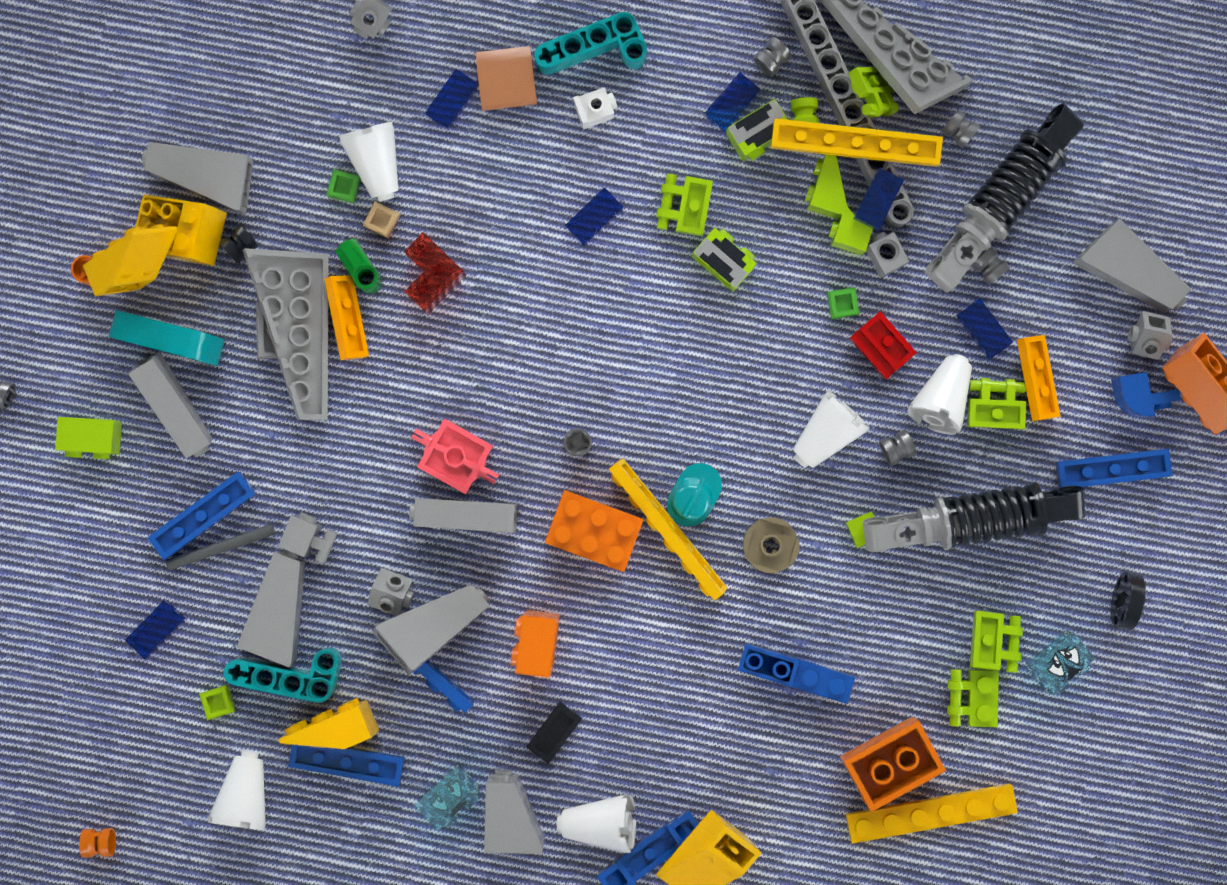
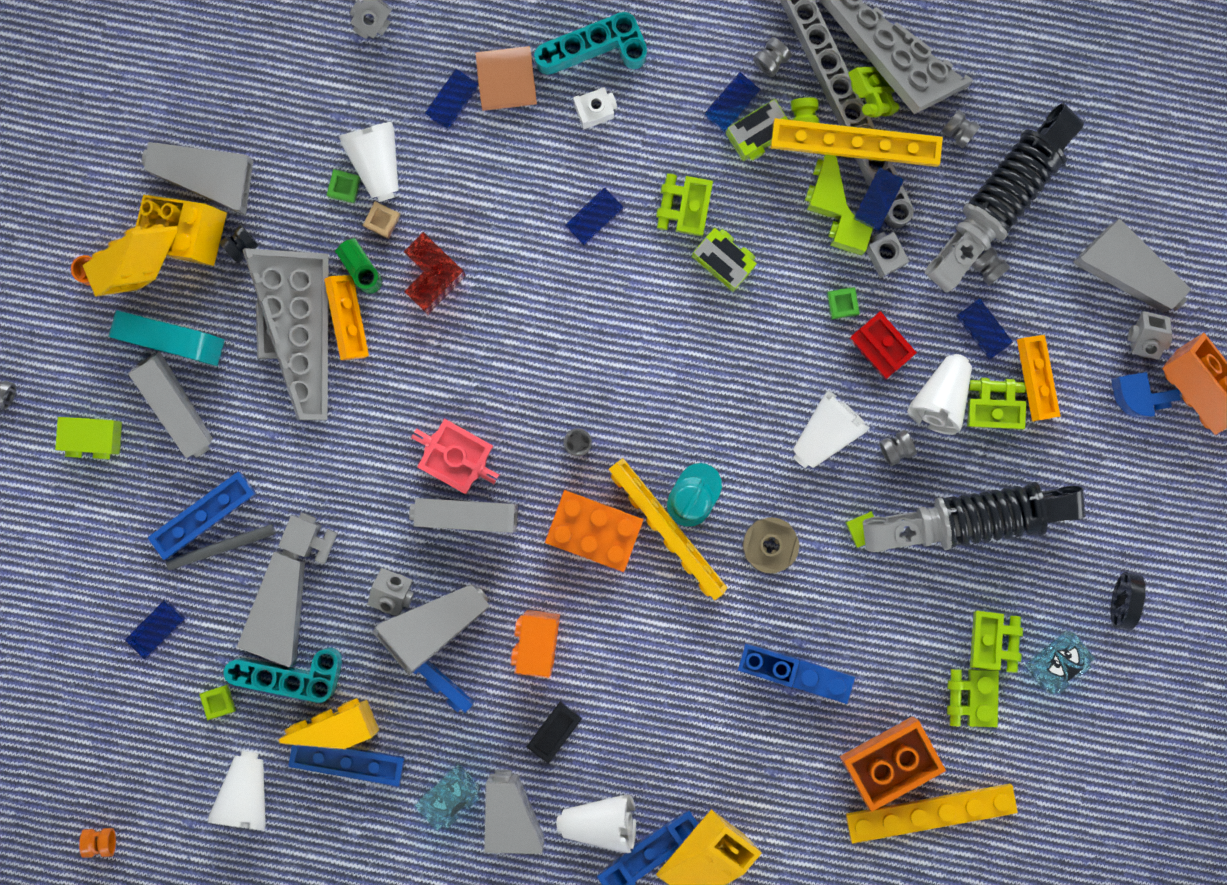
blue plate [1055,449,1173,488] -> none

